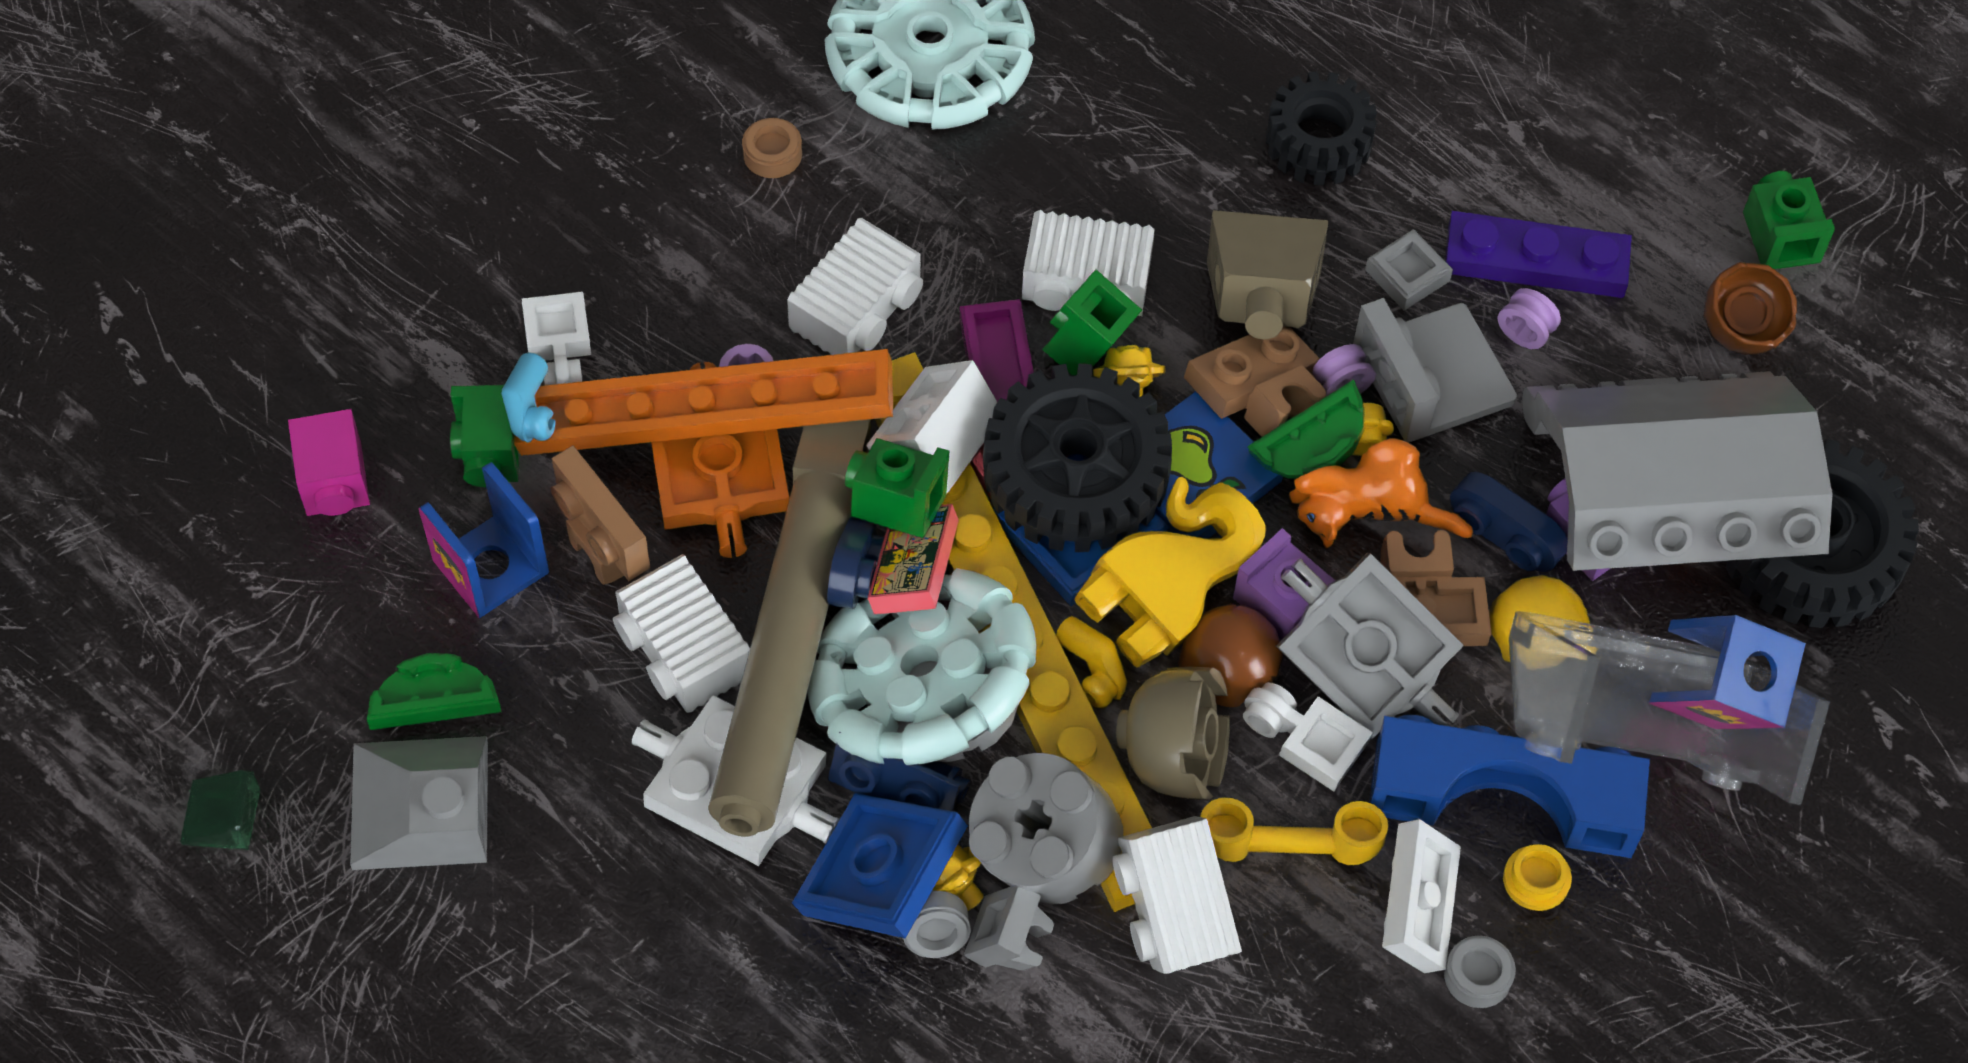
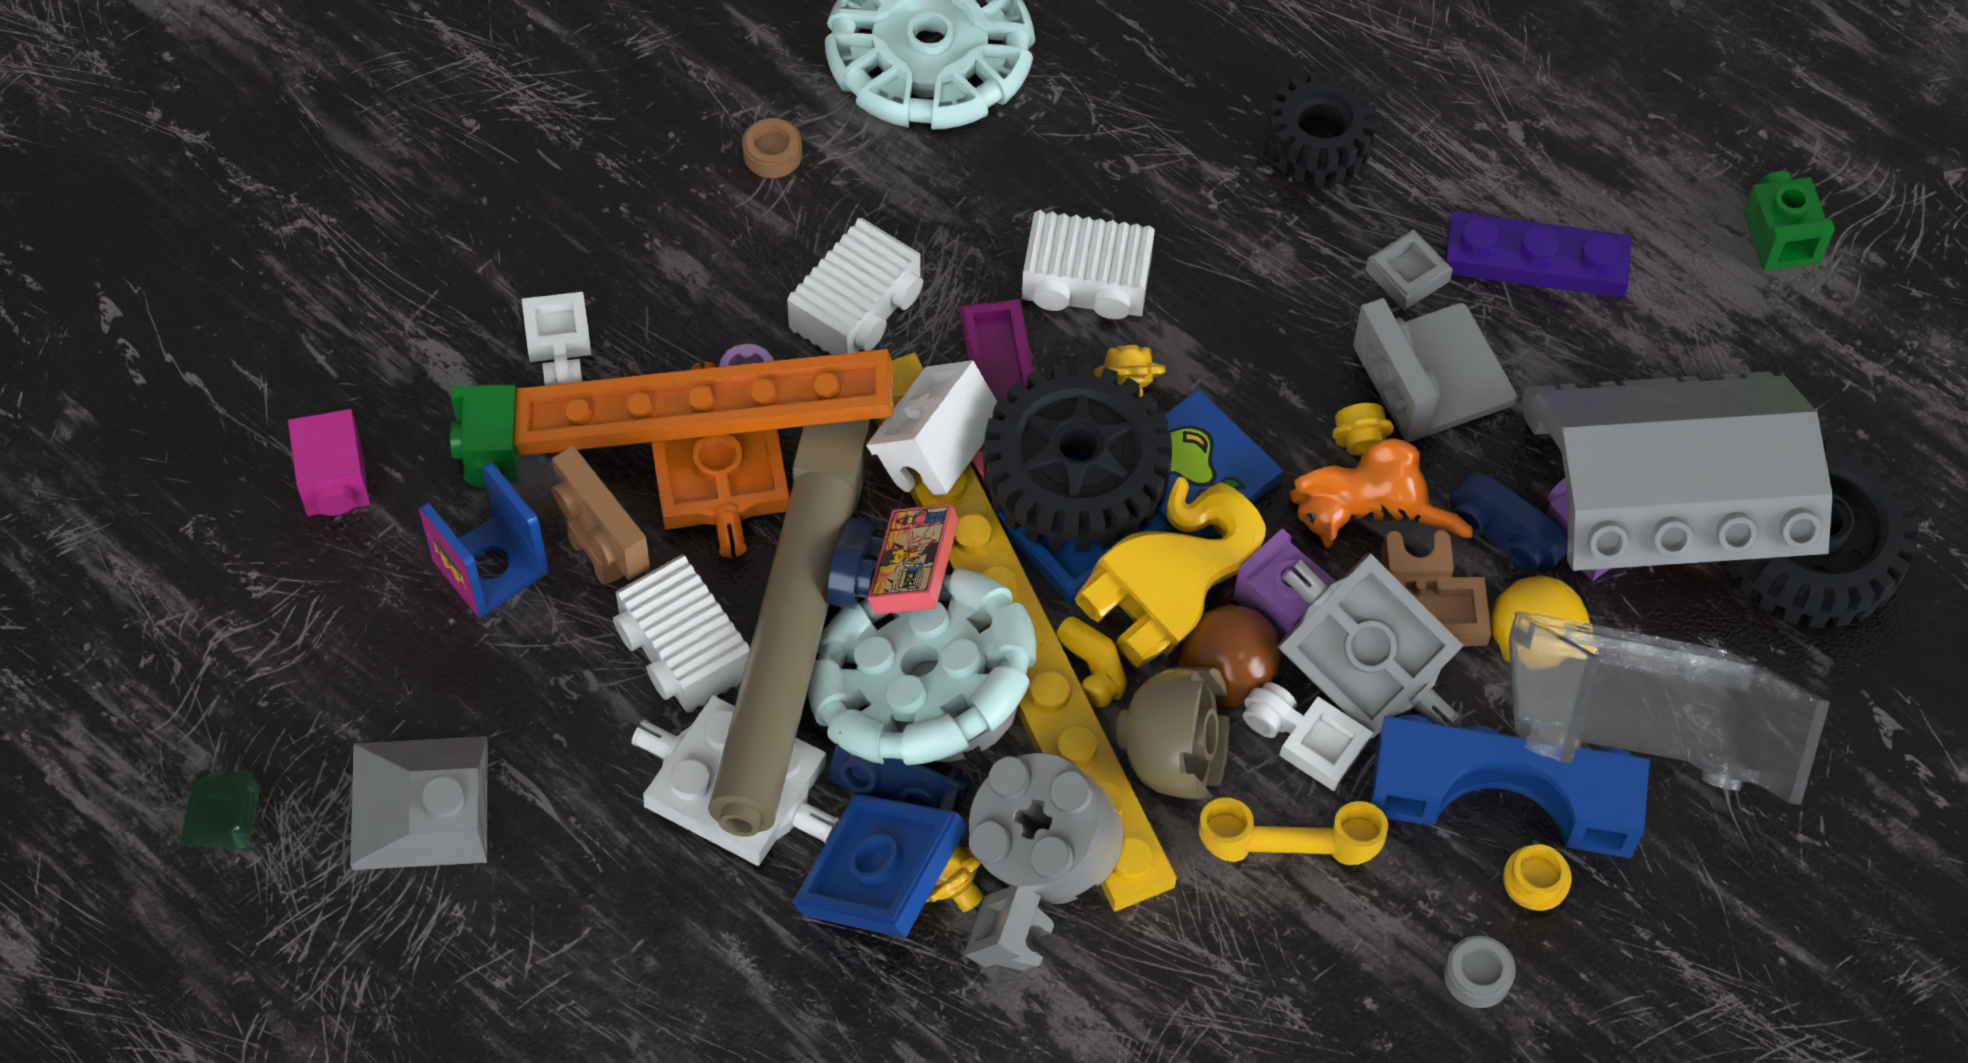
green plate [367,653,502,730] -> none
medium azure arm [501,353,556,443] -> none
green brick [845,438,950,538] -> none
light grey tile [903,891,971,958] -> none
green brick [1042,269,1142,375] -> none
white brick [1113,816,1242,974] -> none
medium nougat plate [1184,327,1326,437] -> none
dark tan torso [1207,210,1328,340] -> none
green plate [1247,379,1364,479] -> none
lavender bush [1312,344,1376,396] -> none
white plate [1382,819,1461,973] -> none
lavender bush [1497,288,1561,349] -> none
piece [1649,615,1806,729] -> none
dark orange hair [1703,262,1797,355] -> none

